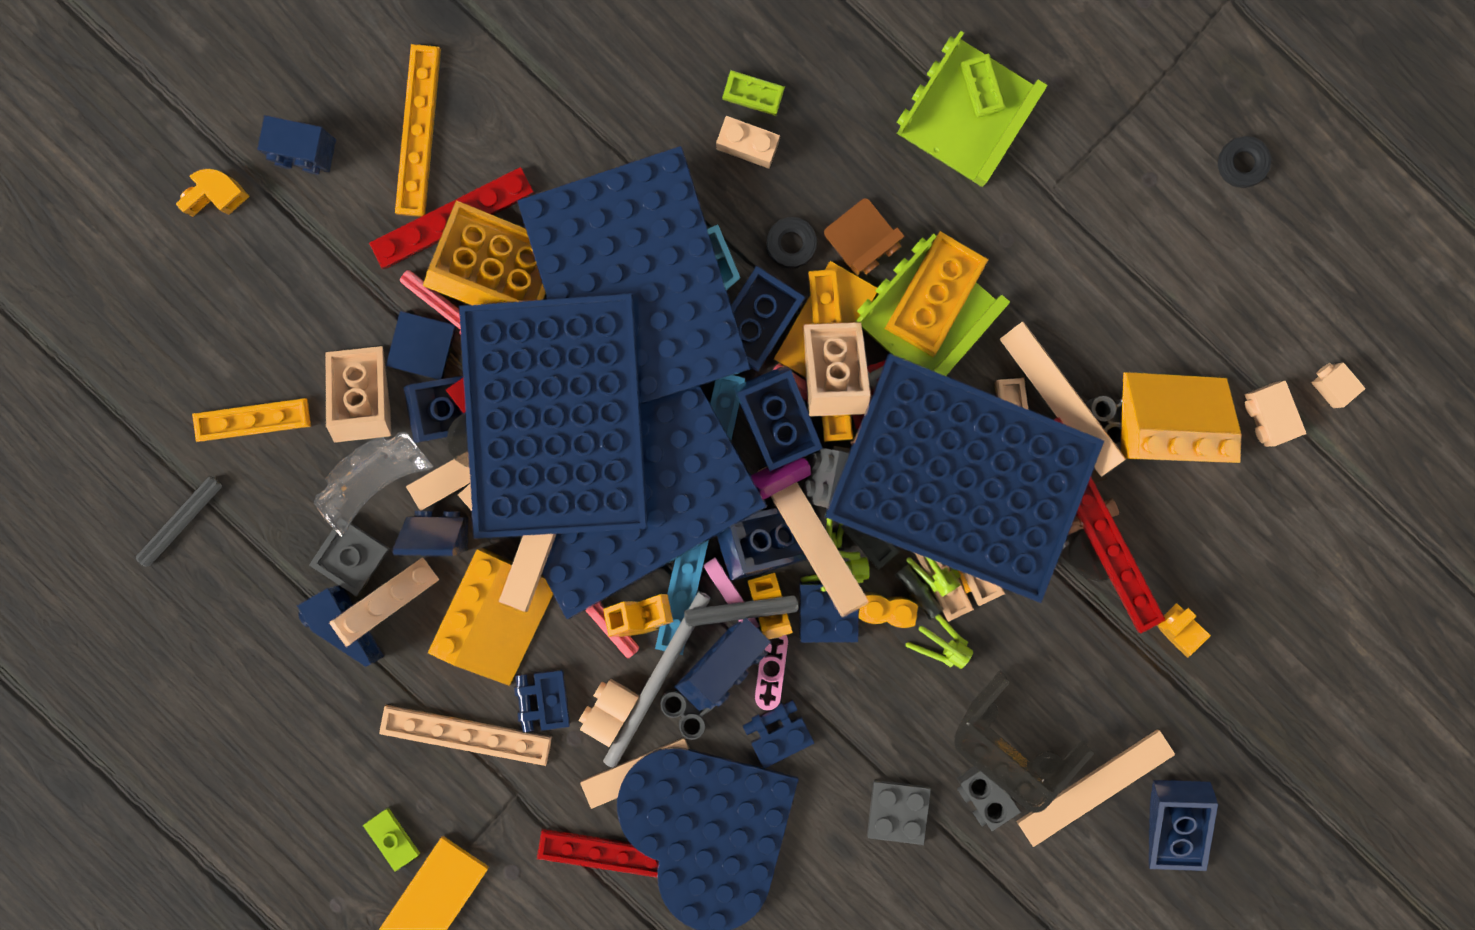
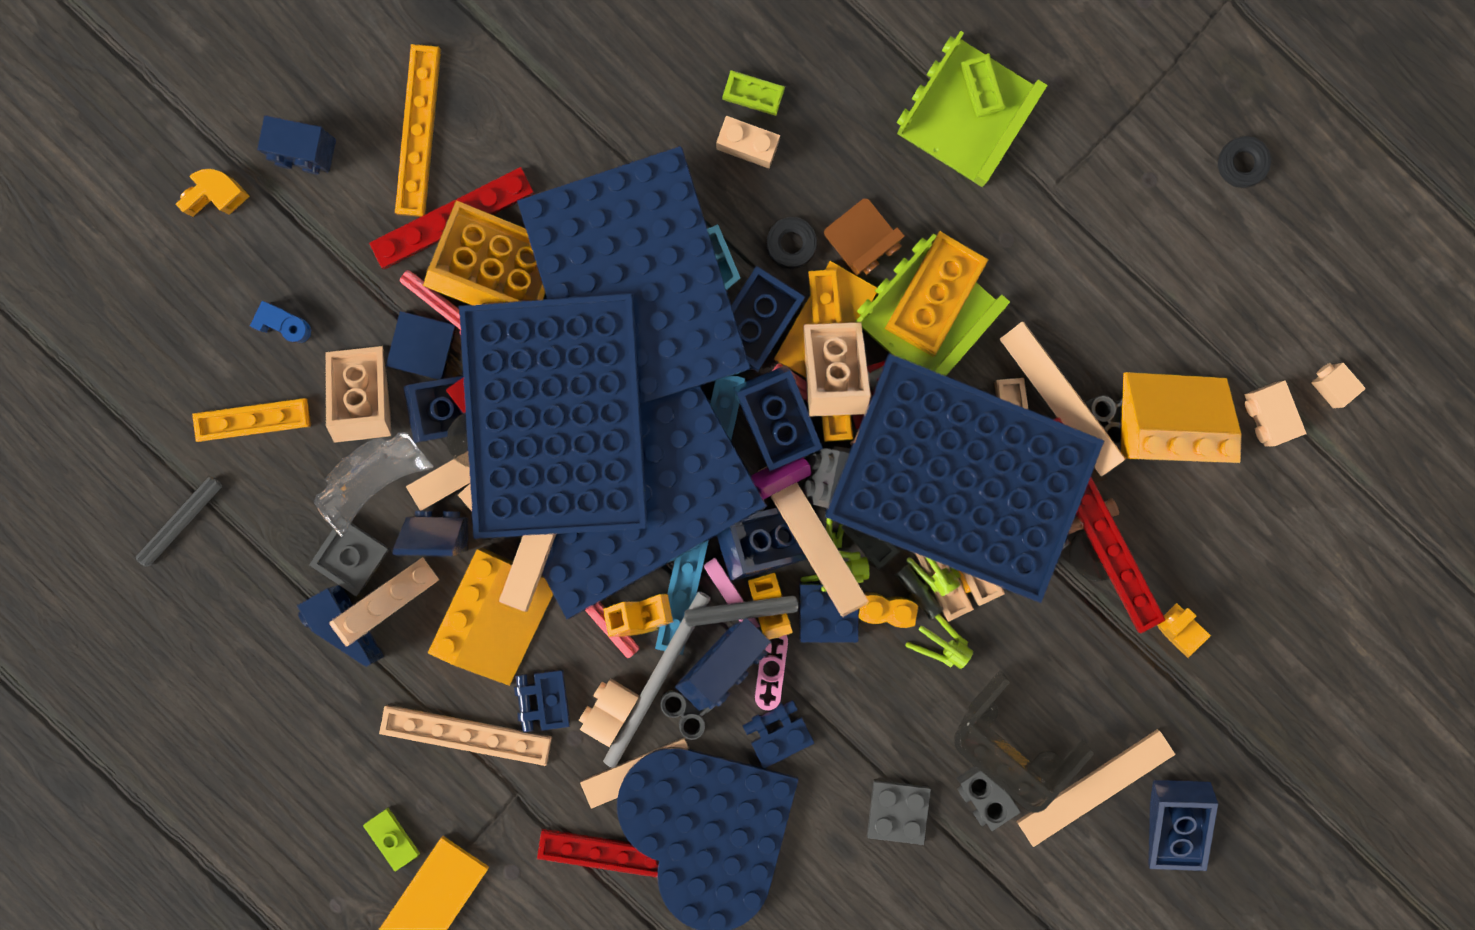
none -> blue leg [250,301,311,343]

